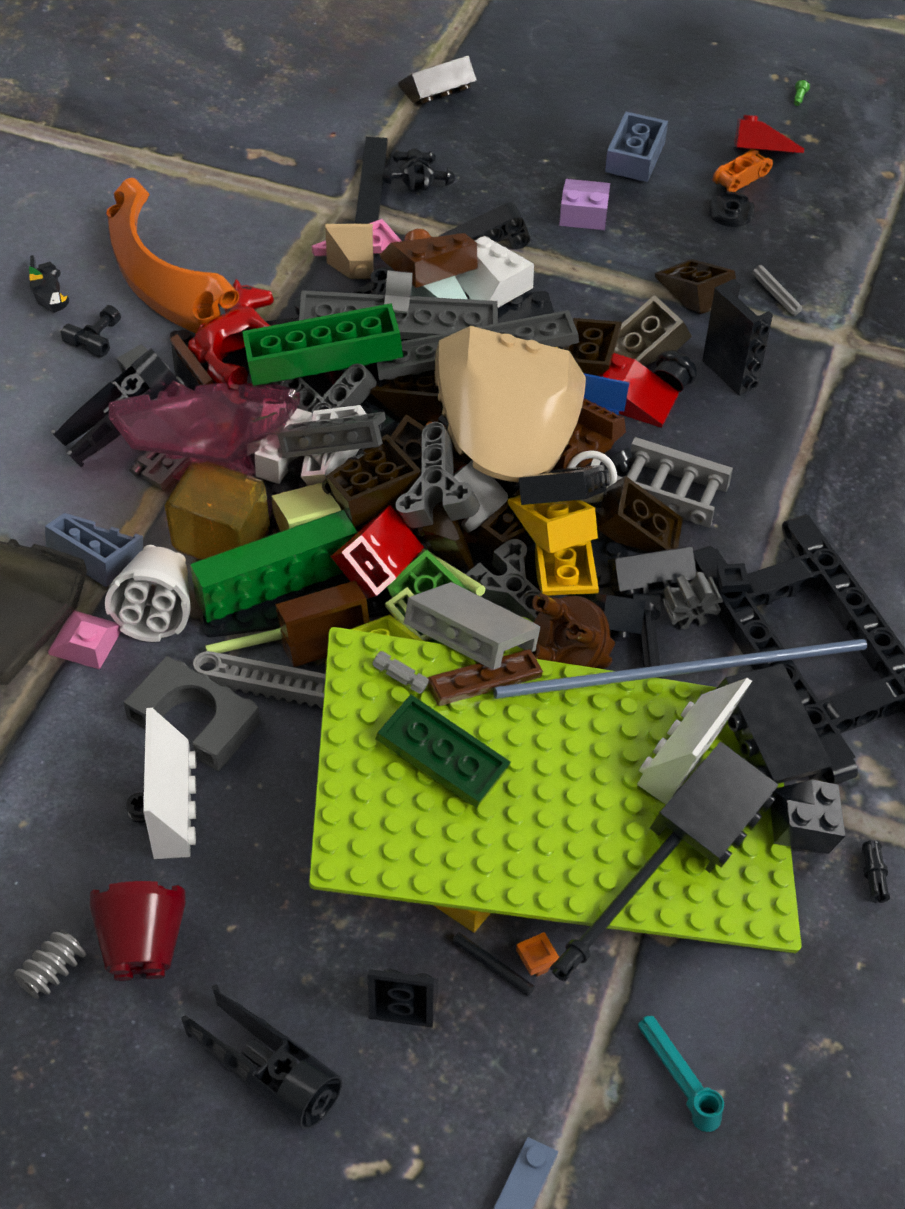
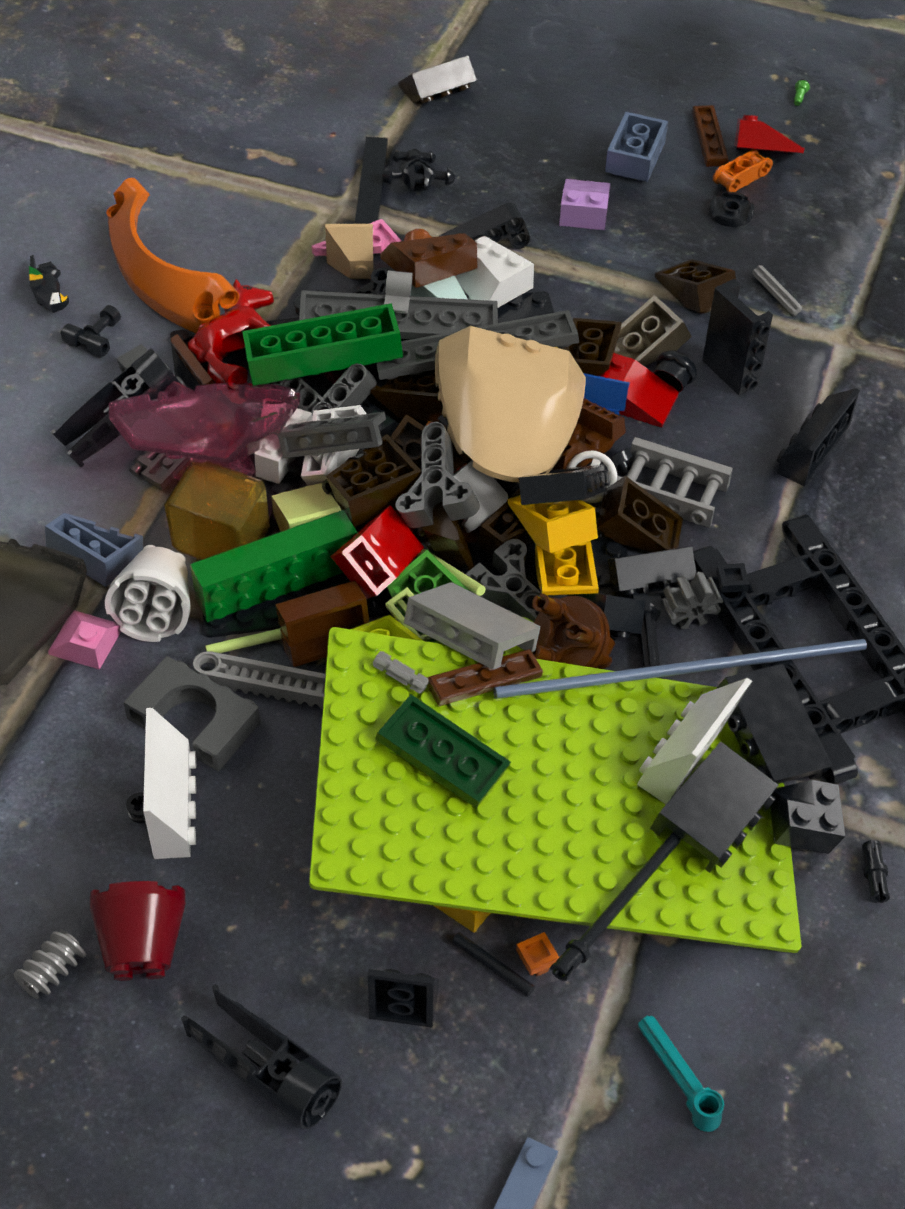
none -> reddish brown tile [692,105,729,167]
none -> black slope [777,388,860,486]

